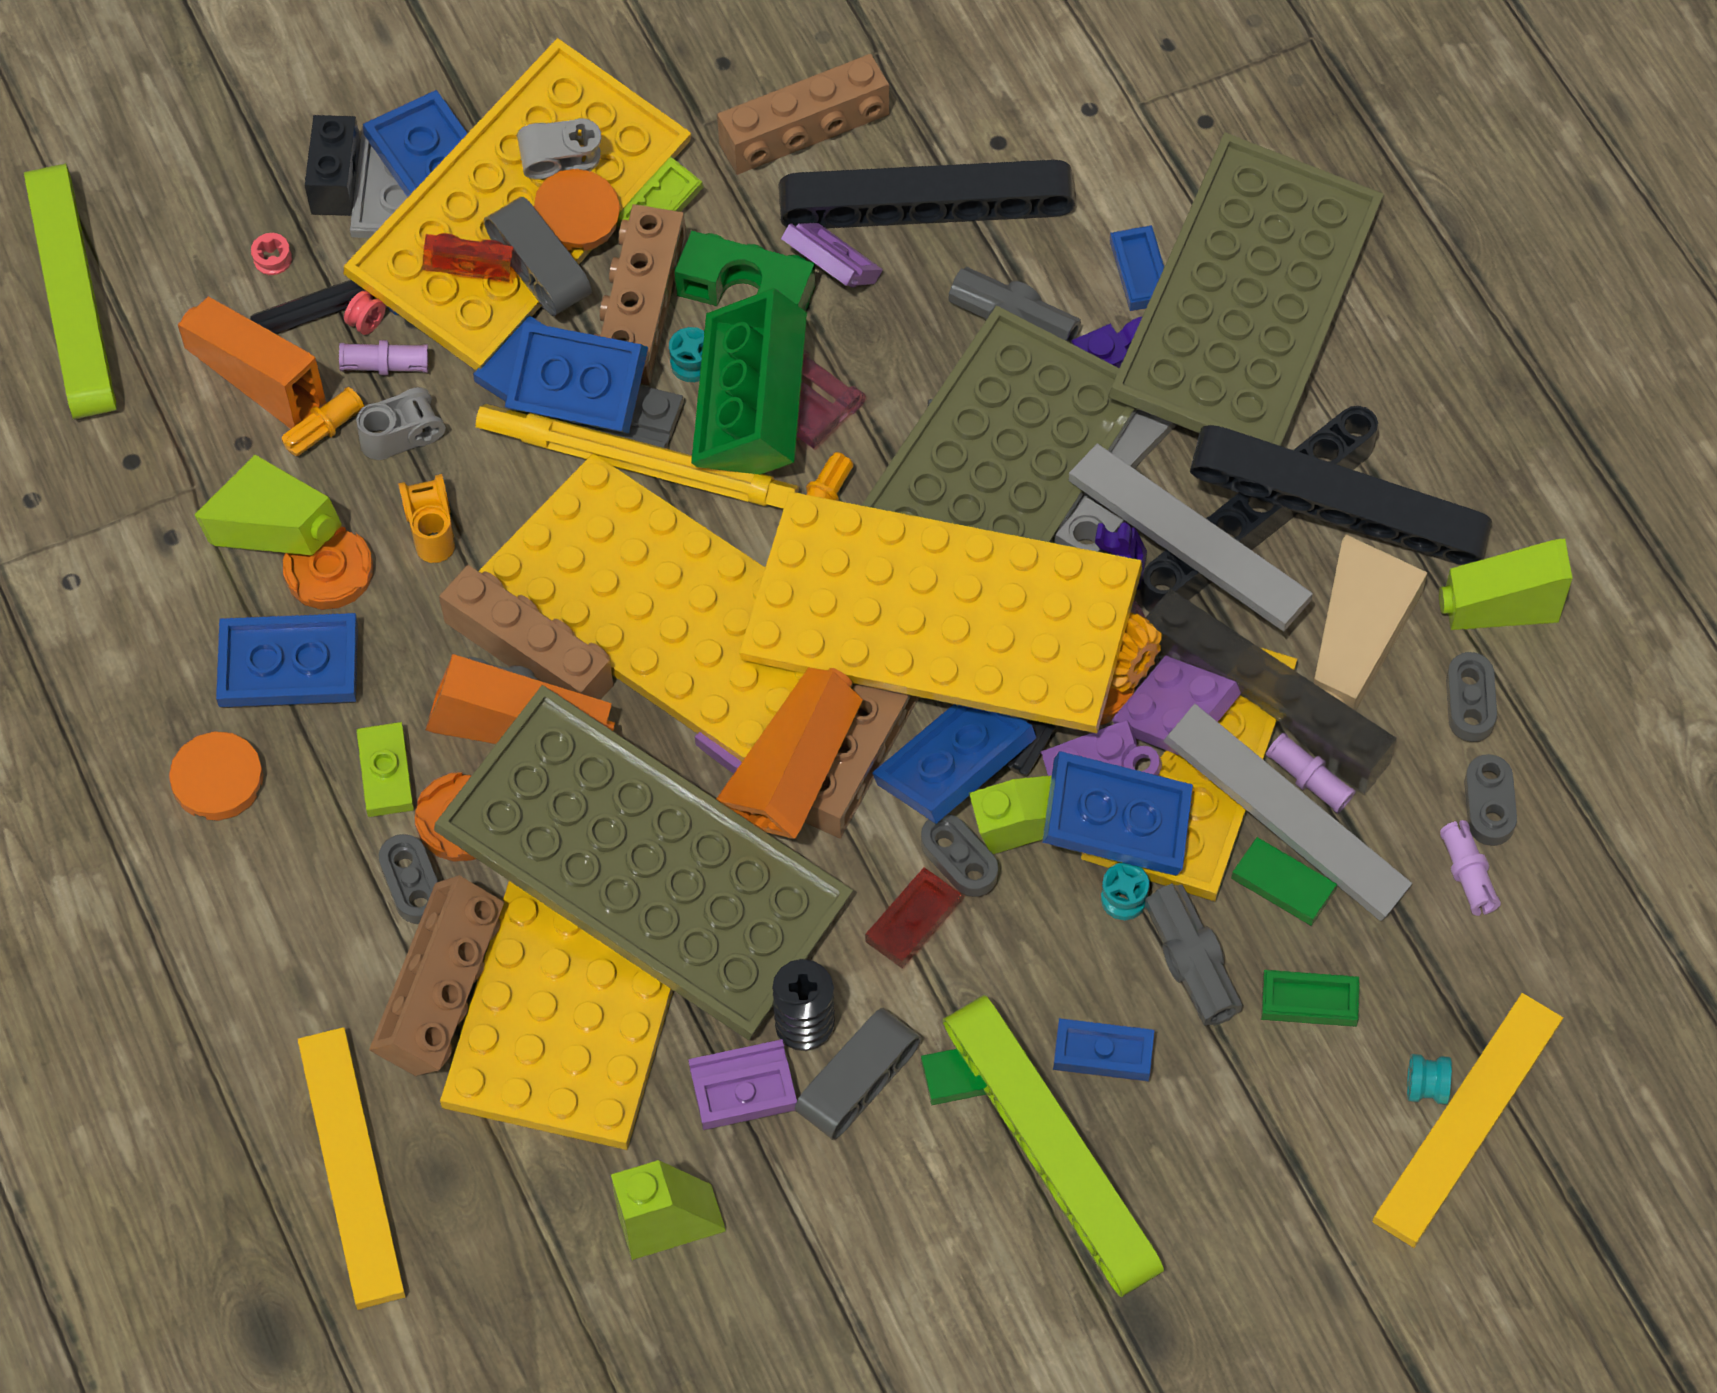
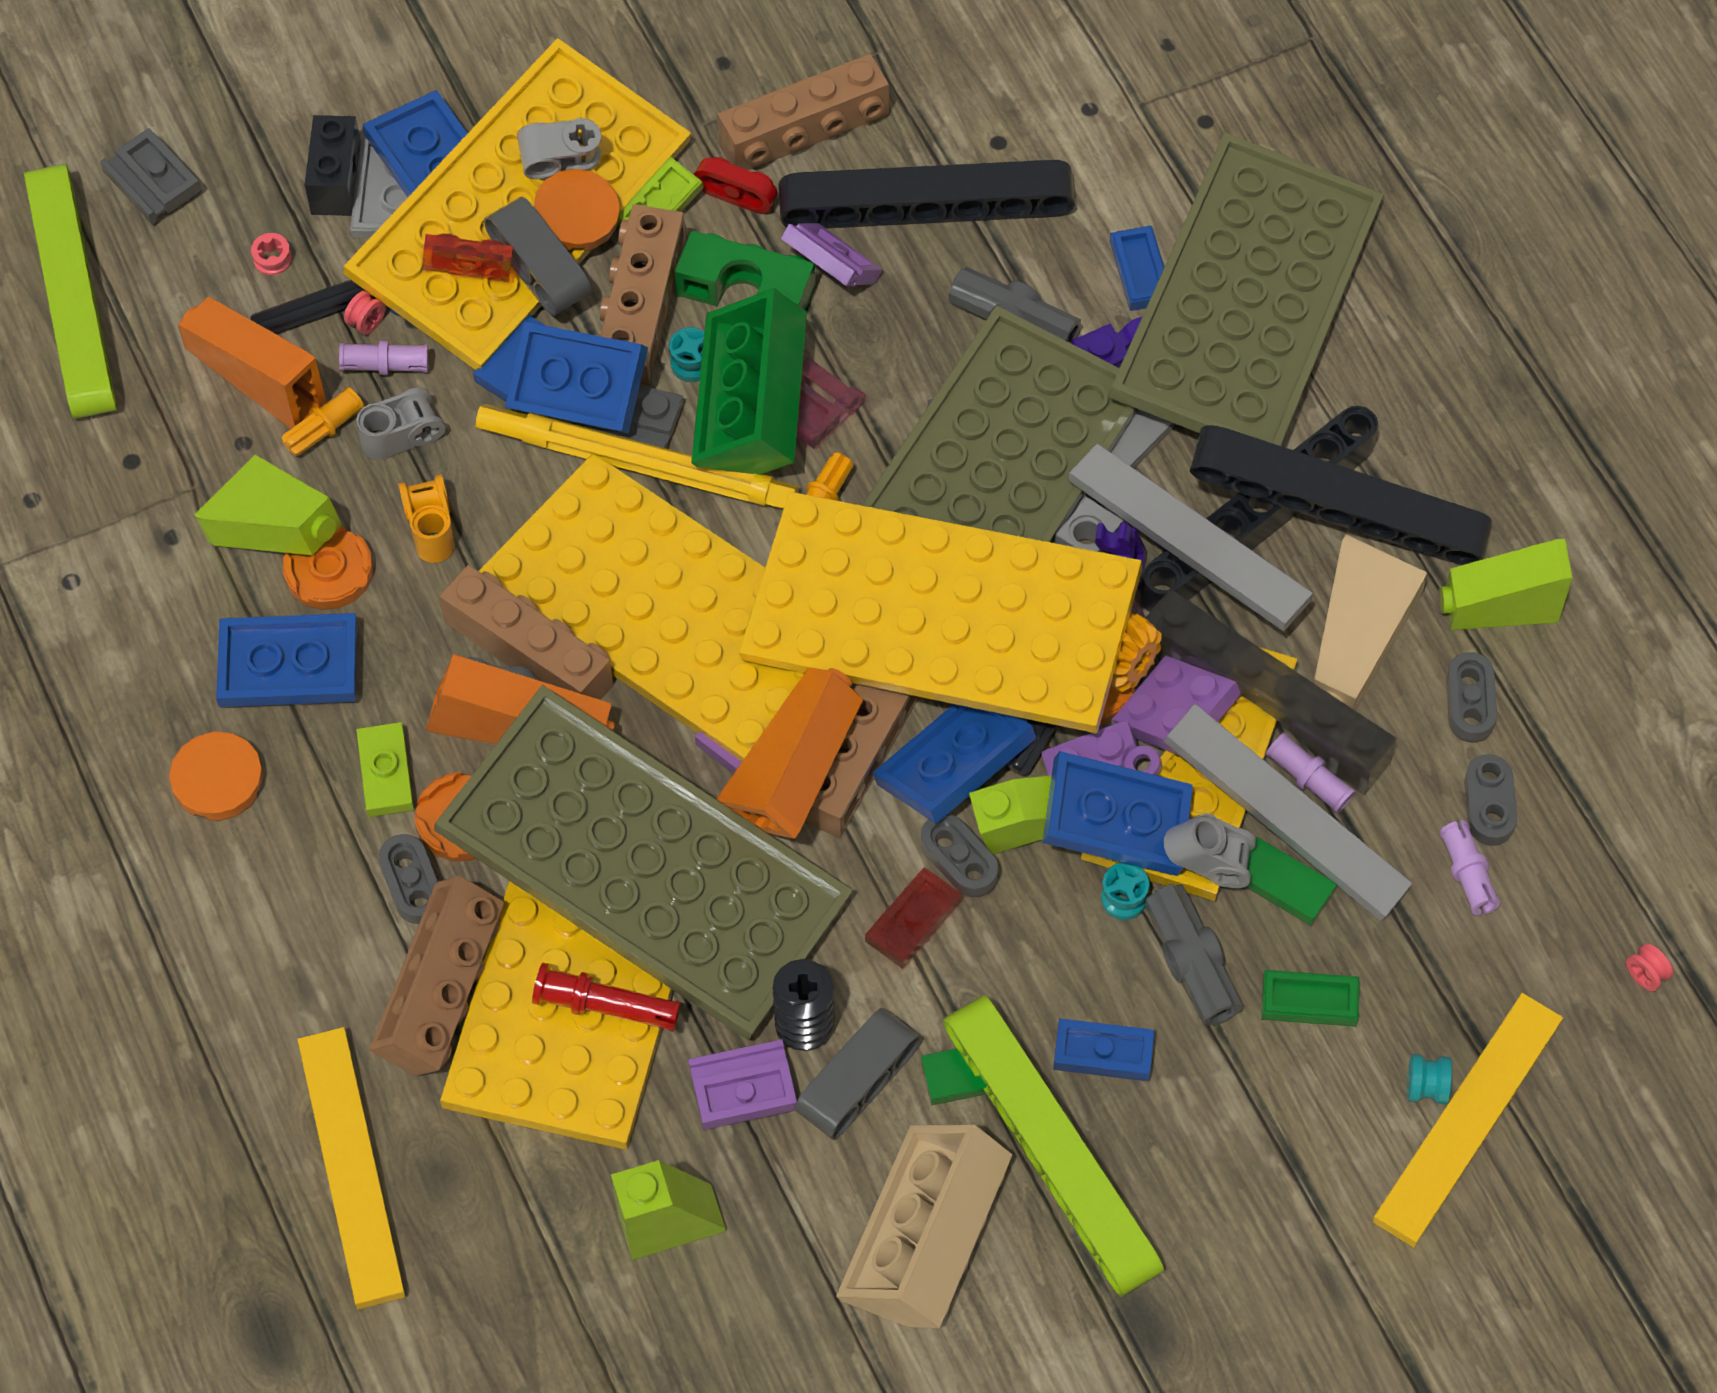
none -> dark grey plate [100,128,202,224]
none -> red pin [532,962,681,1032]
none -> red plate [694,157,778,214]
none -> tan slope [836,1125,1012,1328]
none -> light grey piece [1164,813,1256,888]
none -> coral bush [1625,943,1674,992]

